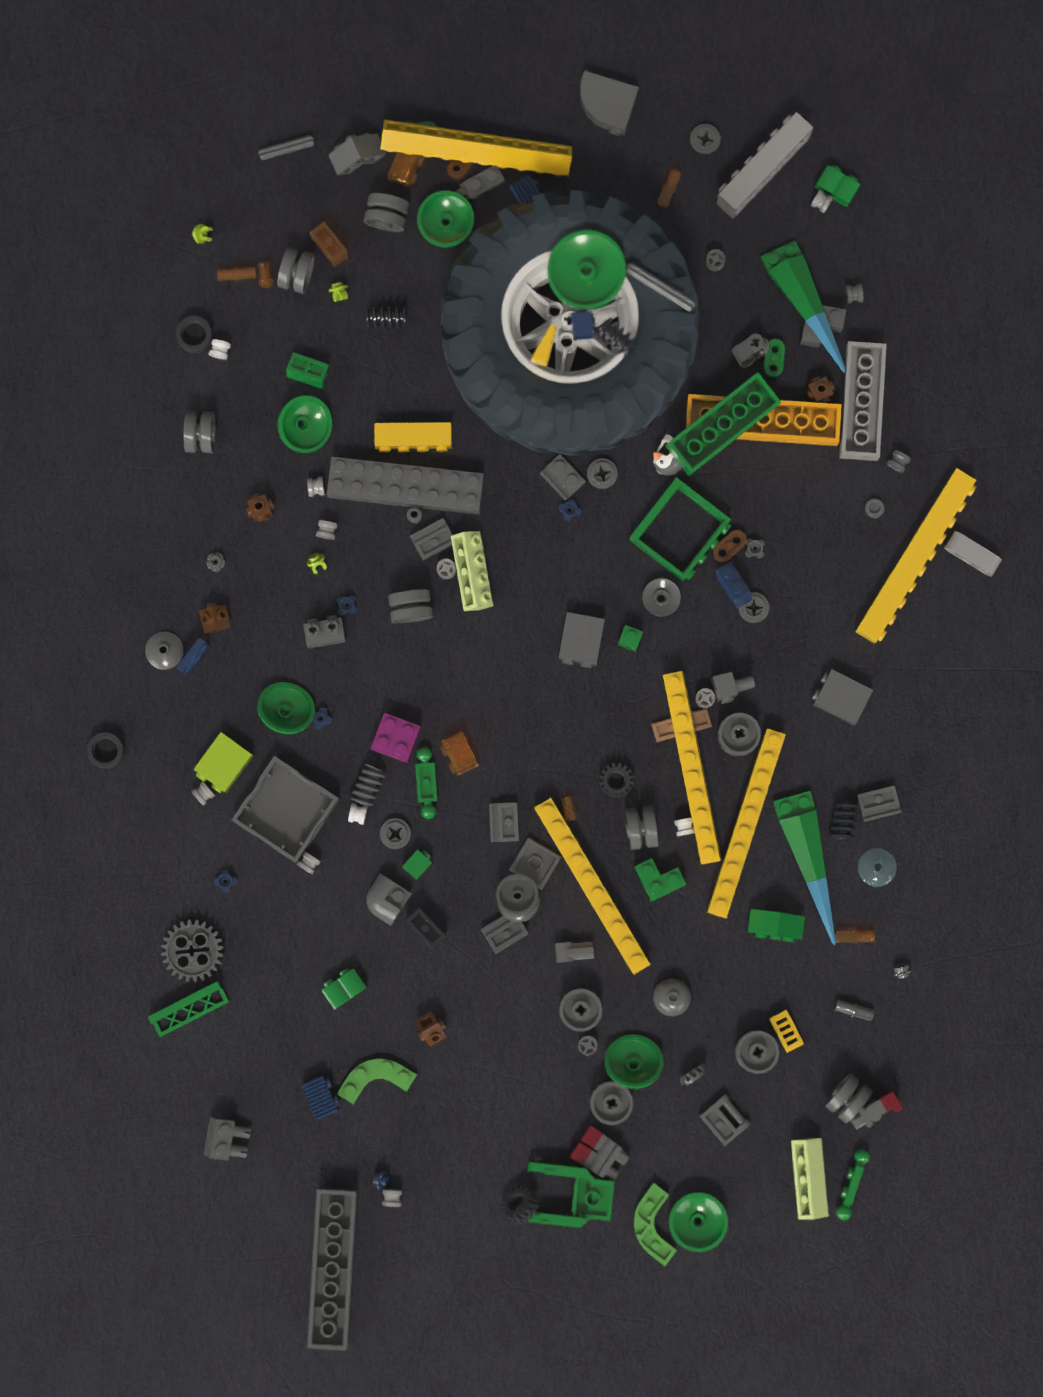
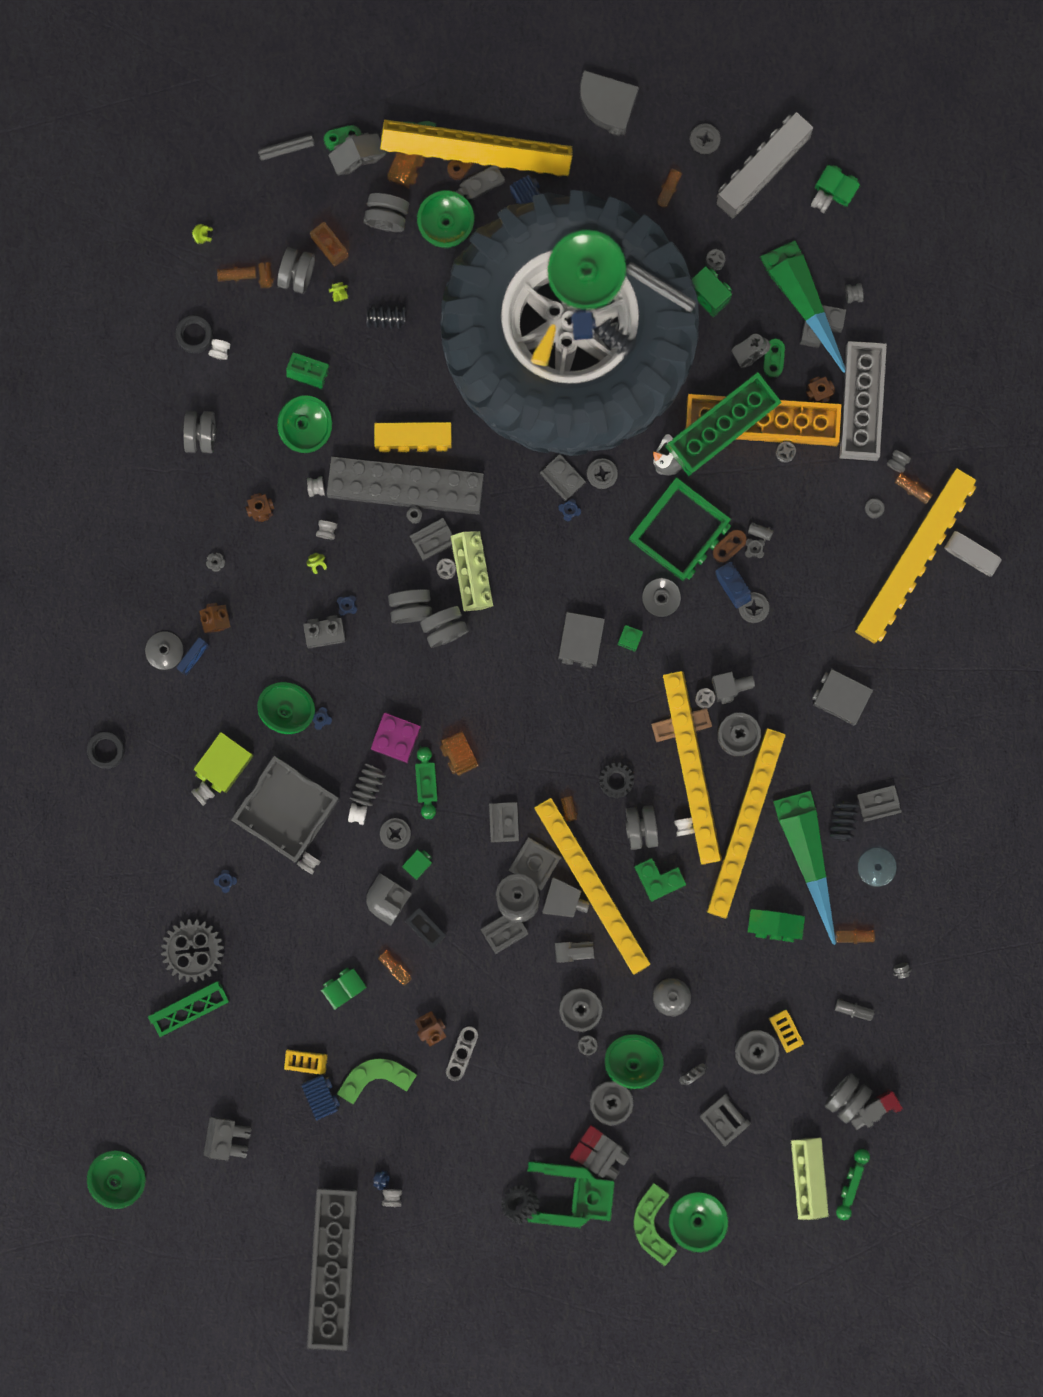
none -> green dish [87,1151,145,1209]
none -> yellow slope [284,1050,327,1074]
none -> green plate [324,126,361,150]
none -> clear orange axle [378,951,412,985]
none -> dark grey wheel [420,606,469,648]
none -> light grey beam [446,1026,478,1081]
none -> dark grey torso [543,878,590,917]
none -> green brick [692,266,732,317]
none -> dark grey pin [748,522,774,541]
none -> dark grey wheel [776,441,796,463]
none -> clear orange pin [894,472,933,504]

